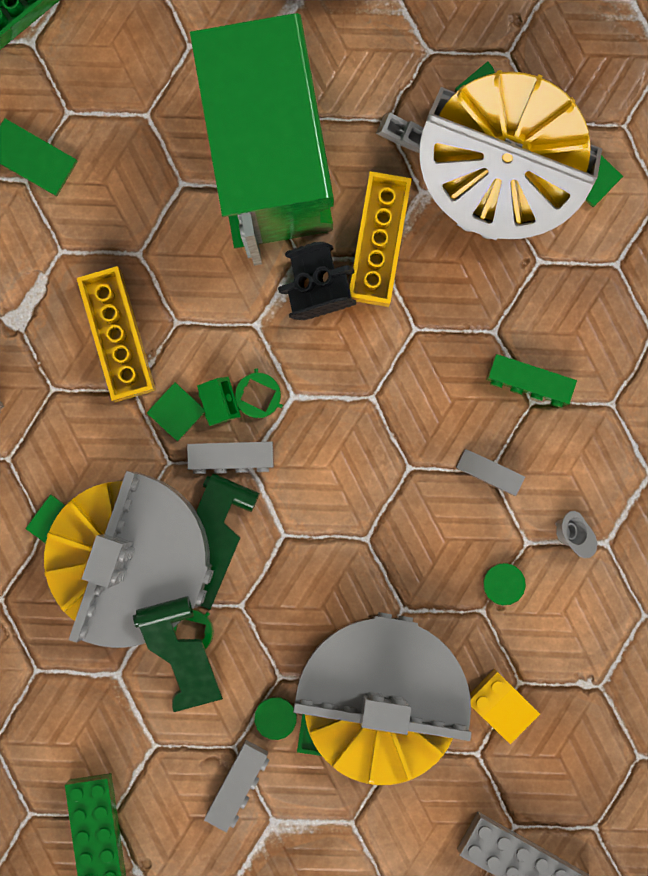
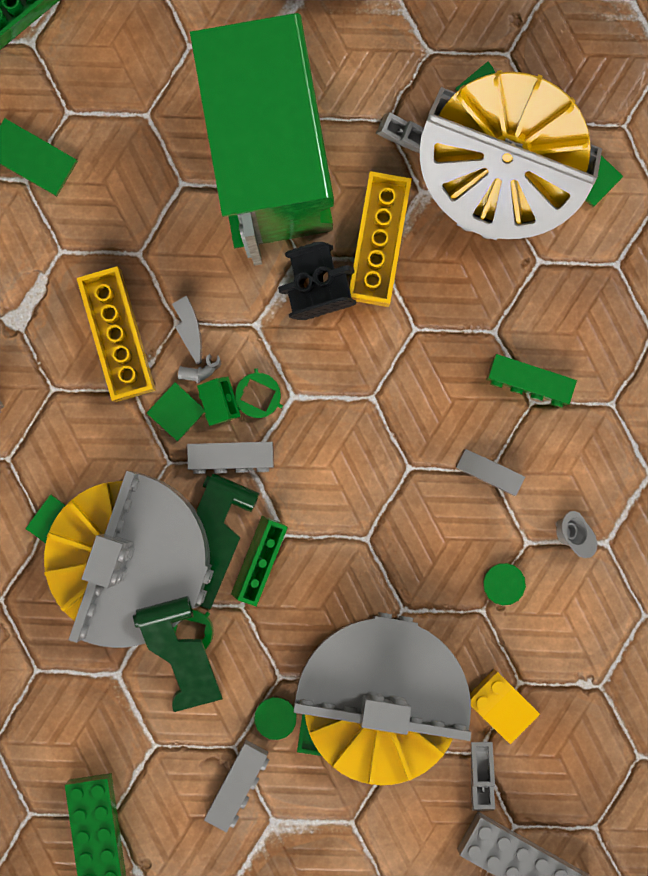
none -> light grey slope [172,296,202,365]
none -> light grey piece [178,354,221,384]
none -> green brick [231,516,288,607]
none -> light grey slope [471,742,495,811]

